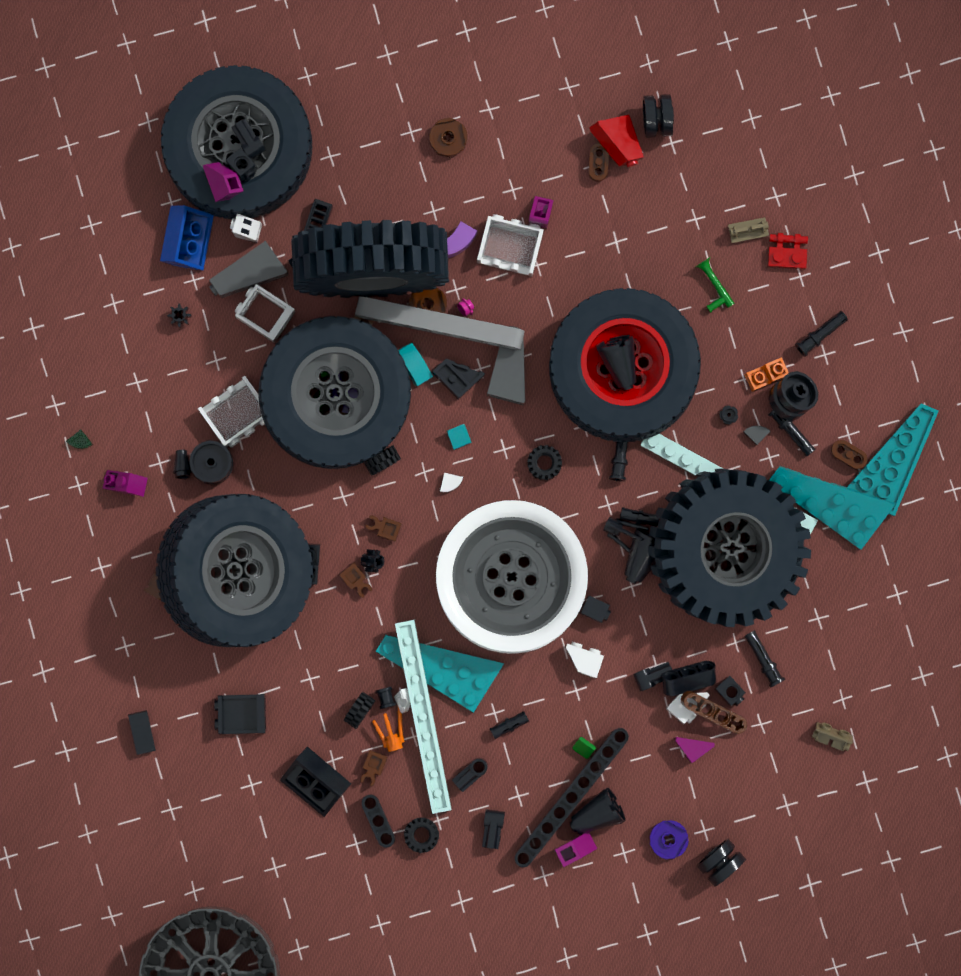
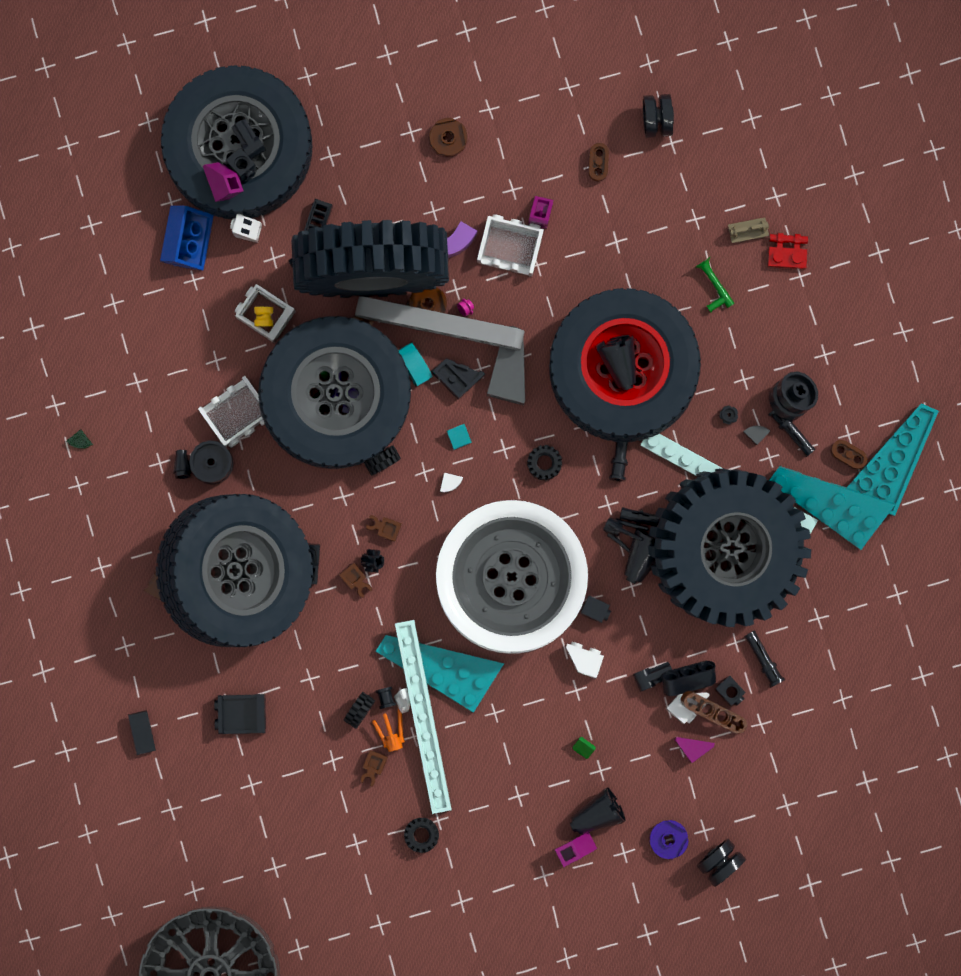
magenta slope [102,470,148,497] -> none
black gear [167,303,192,328] -> none
dark grey slope [209,241,288,298] -> none
black slope [280,747,352,817] -> none
black beam [361,794,395,848] -> none
black piece [452,758,488,792] -> none
black piece [482,809,505,849] -> none
black pin [490,711,529,739] -> none
black beam [514,728,629,867] -> none
red slope [589,115,644,168] -> none
orange slope [744,357,789,392] -> none
black pin [795,311,848,357] -> none
dark tan hinge [812,722,853,752] -> none
none -> yellow wheel [254,307,273,327]

